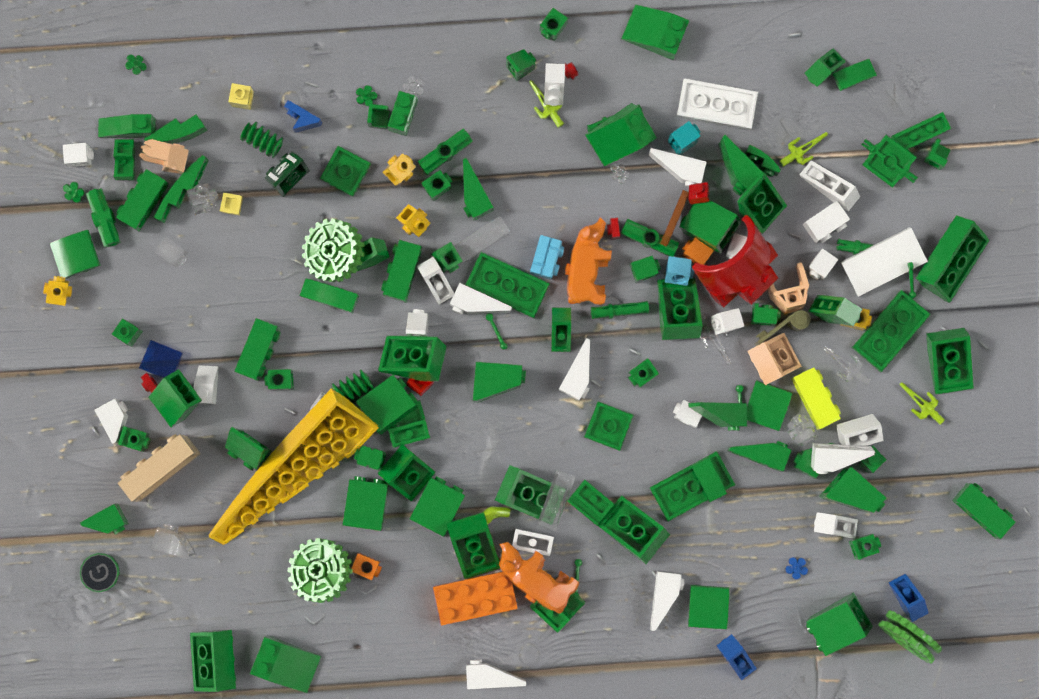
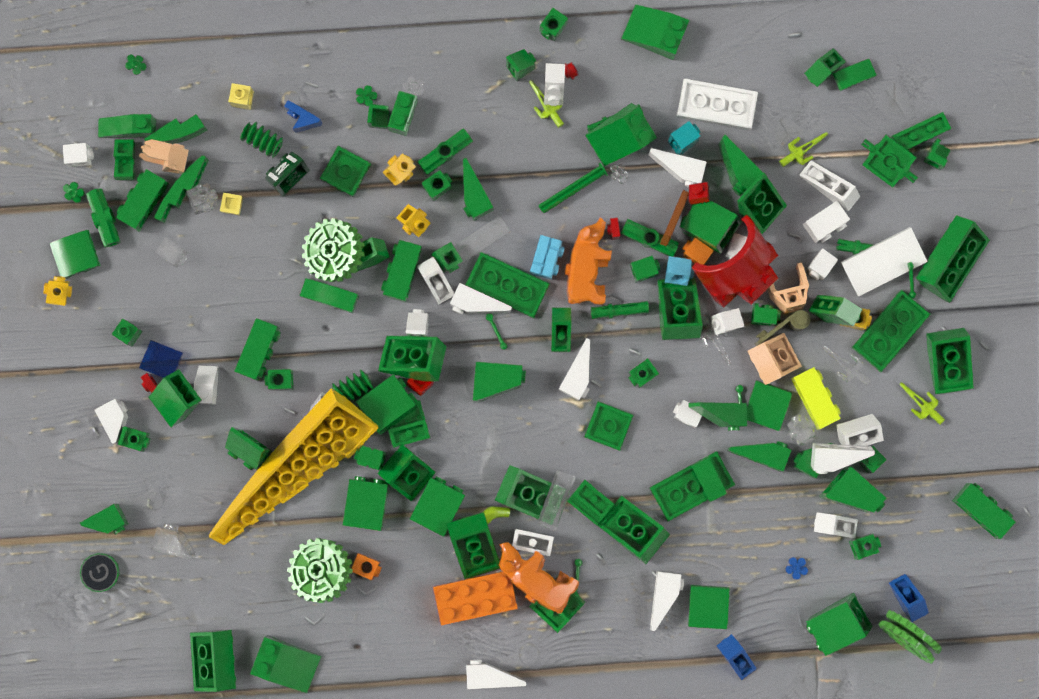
tan piece [118,434,201,502] -> none
green slope [745,145,781,177] -> none
none -> green axle [539,163,608,213]

